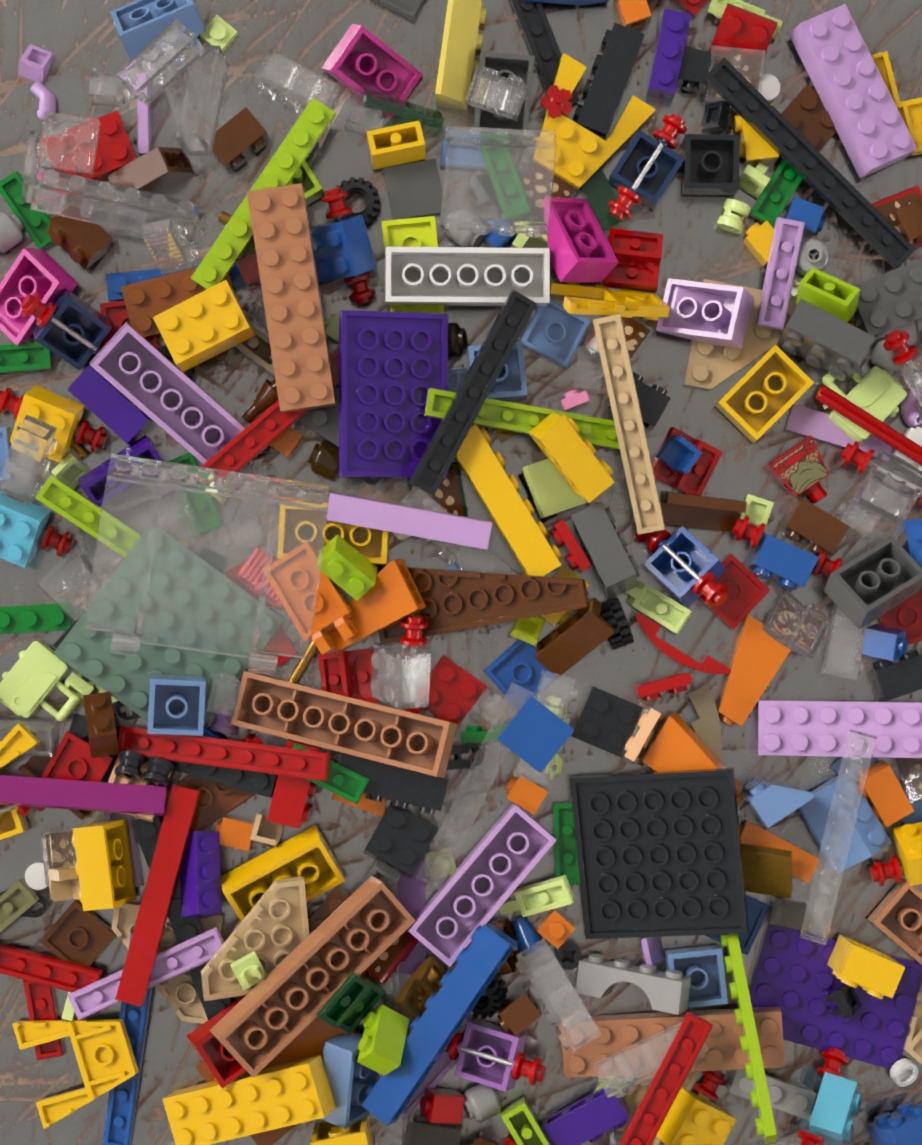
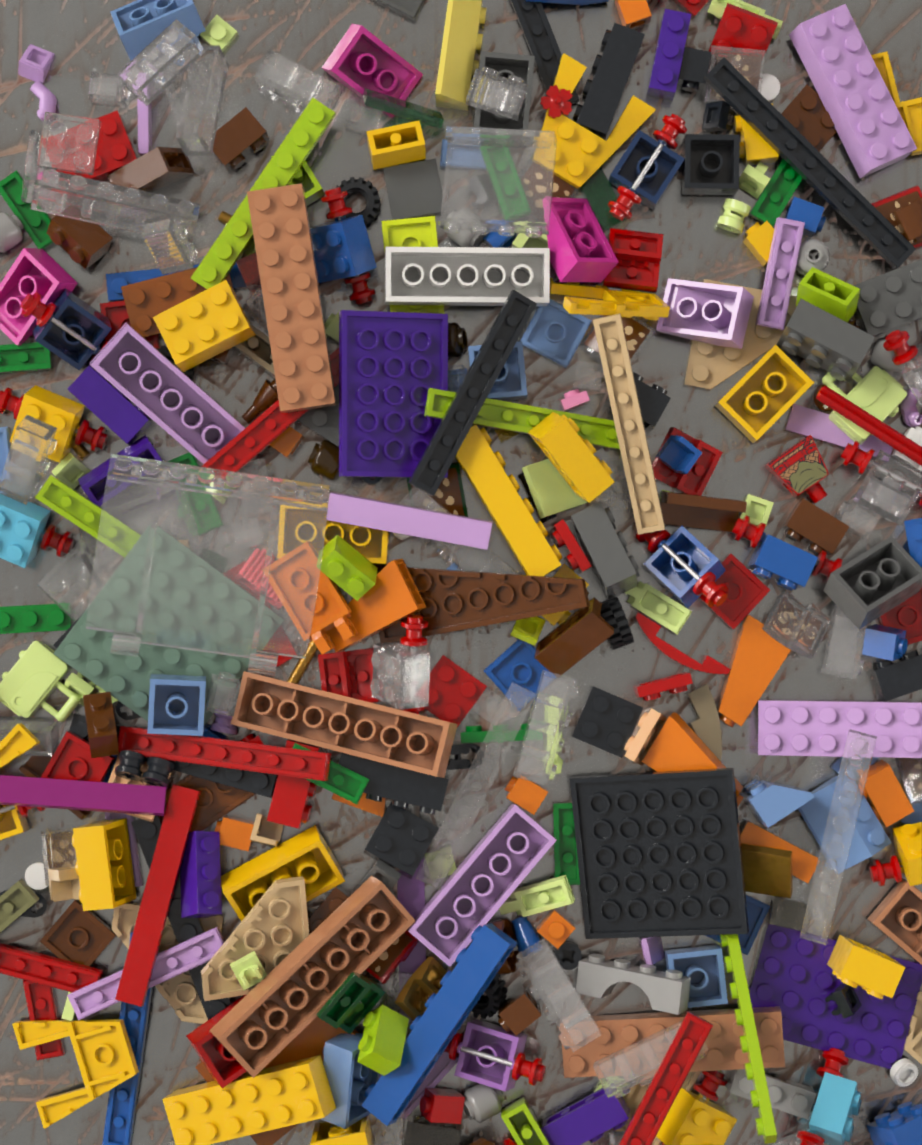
blue tile [497,695,574,774] -> none

